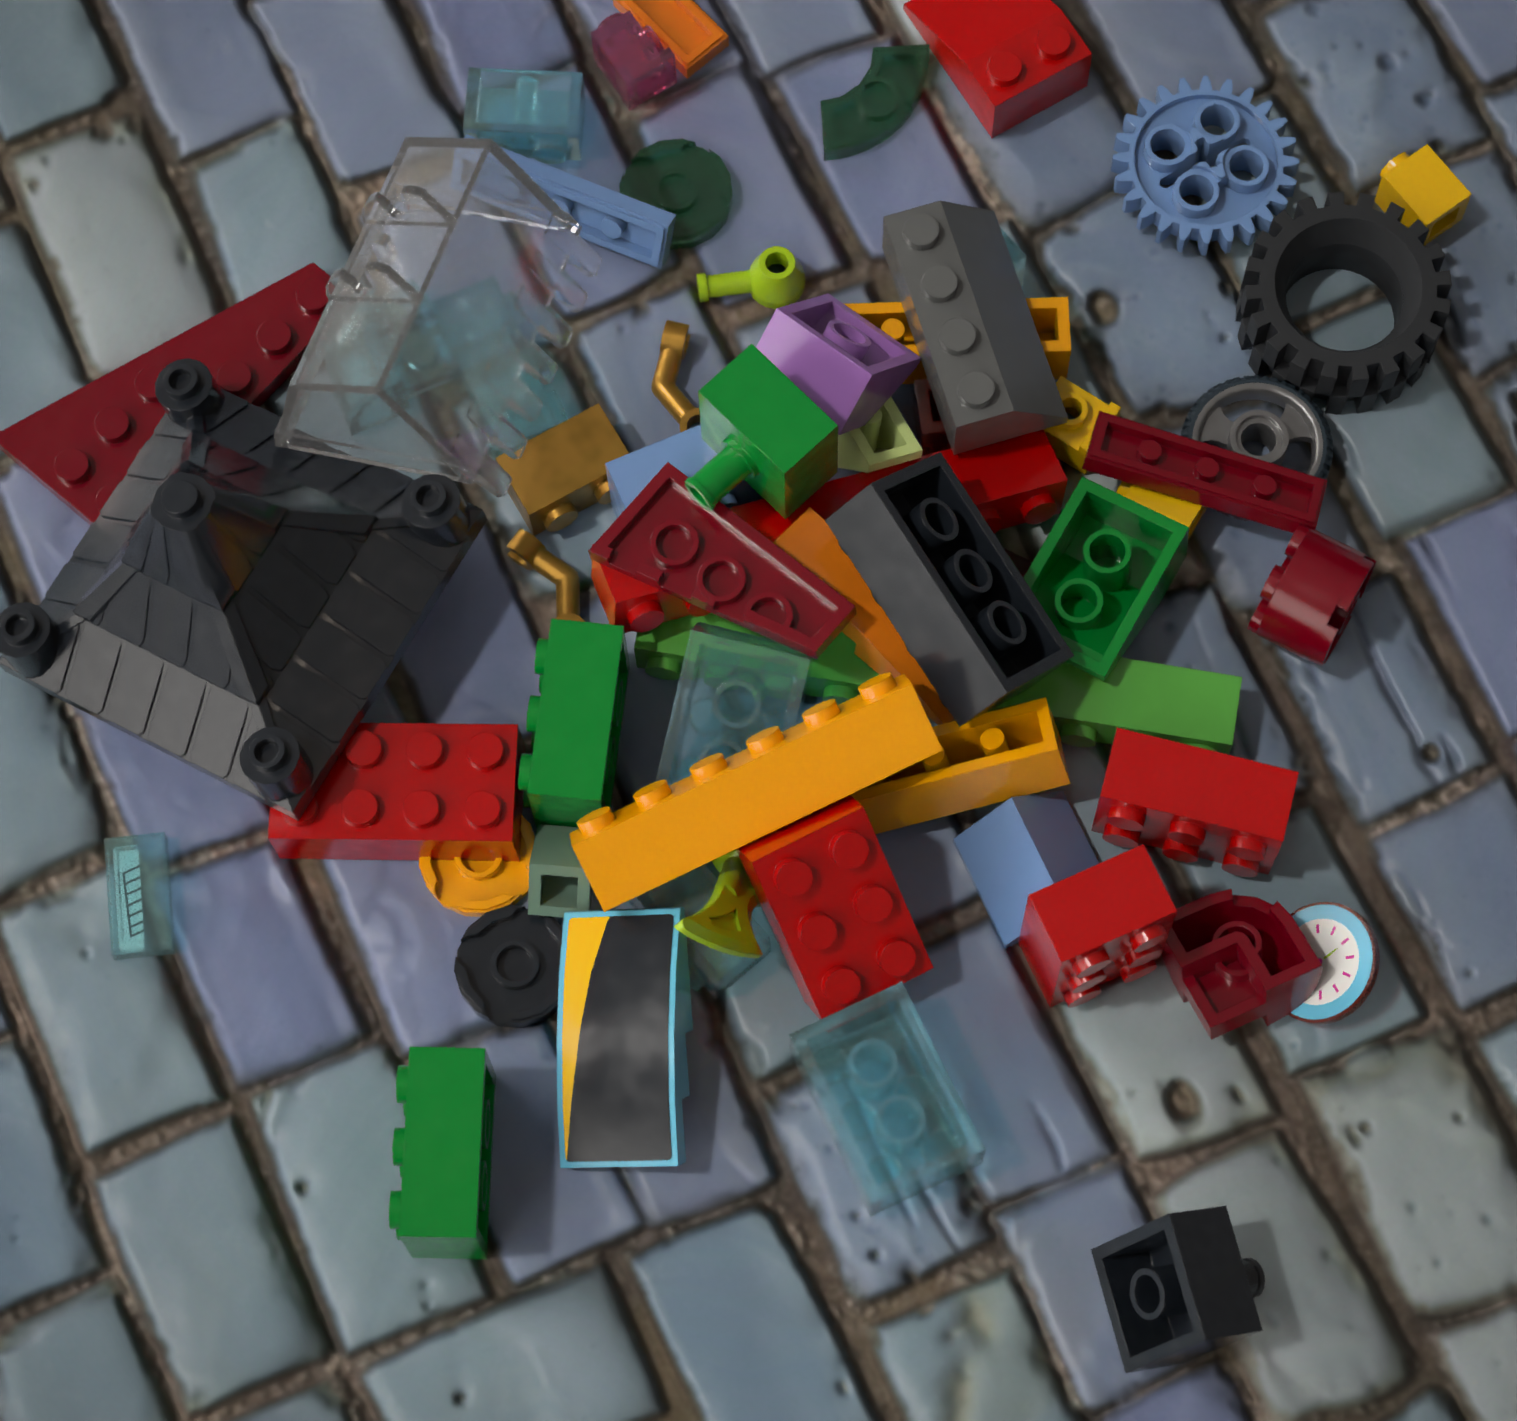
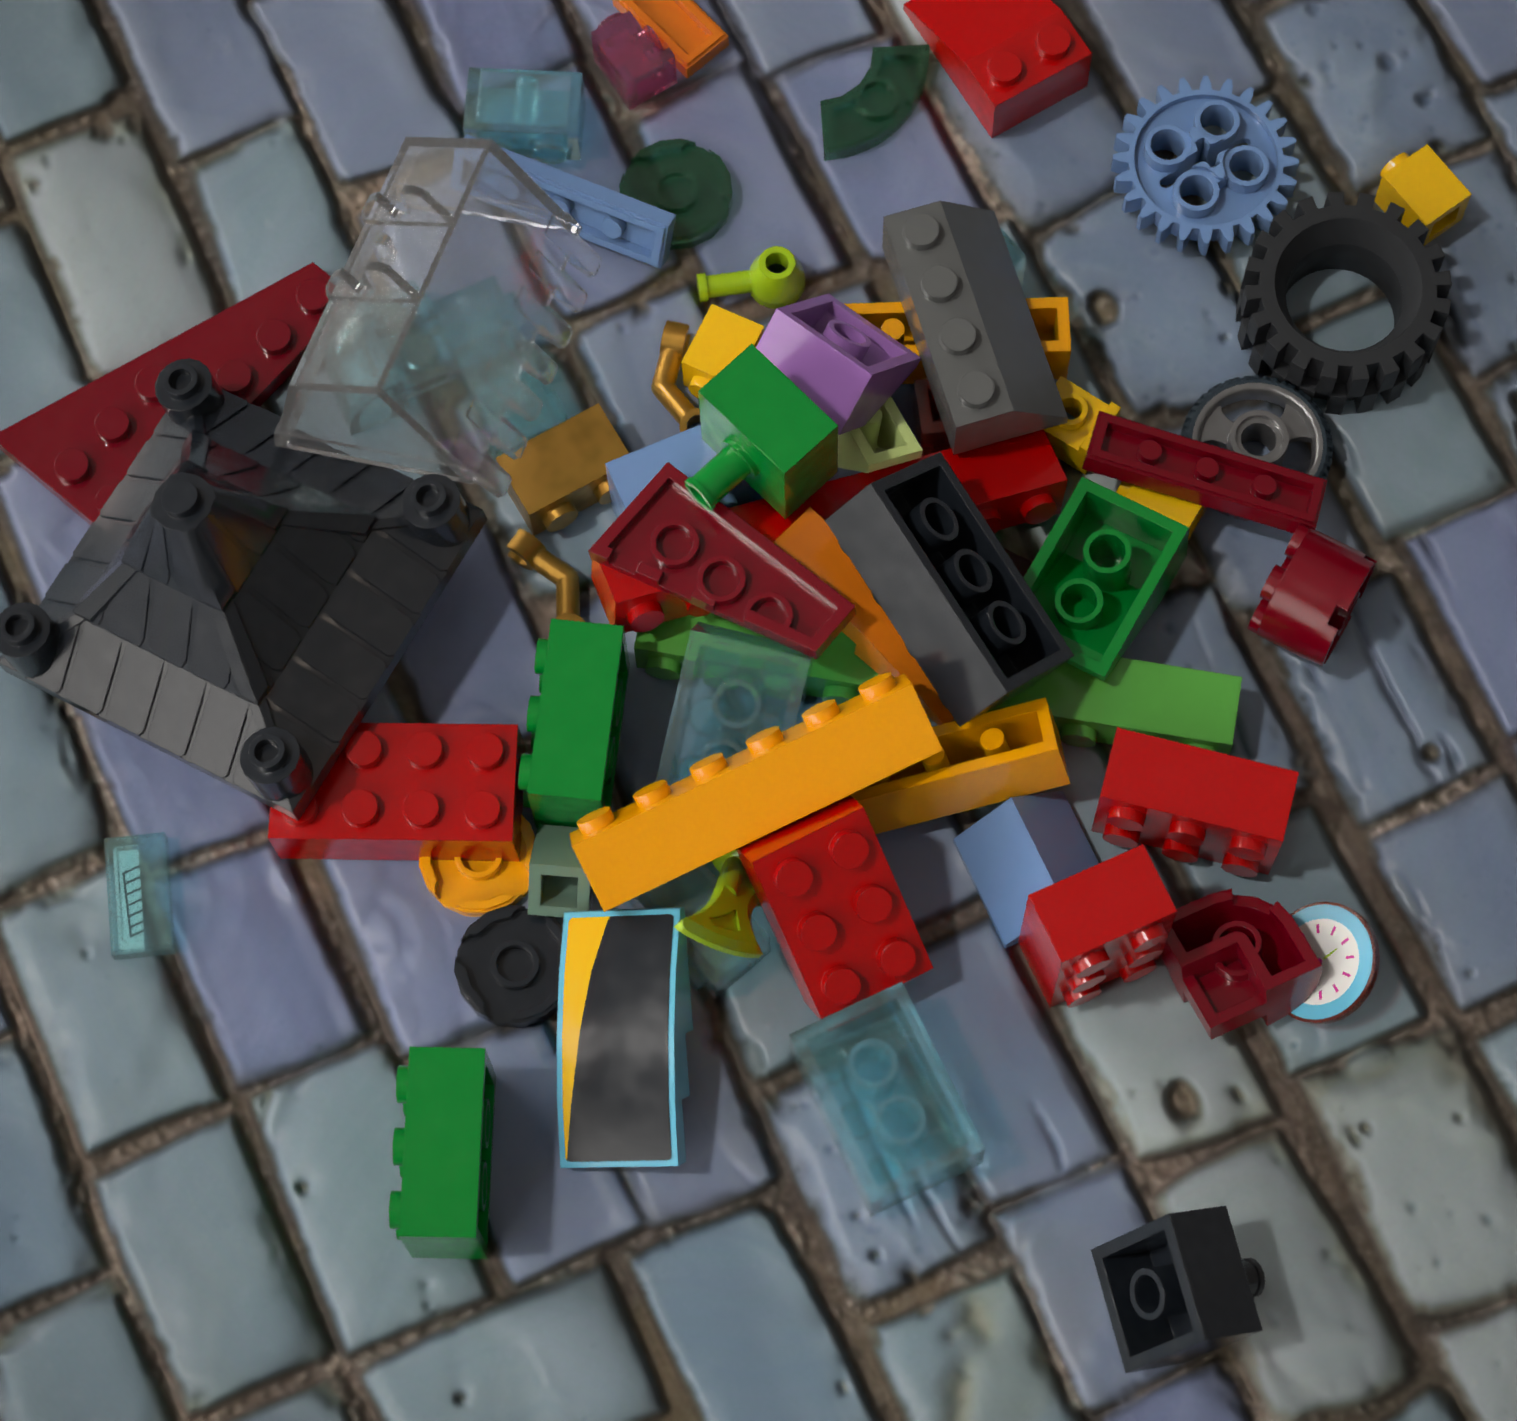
none -> yellow brick [681,304,765,399]

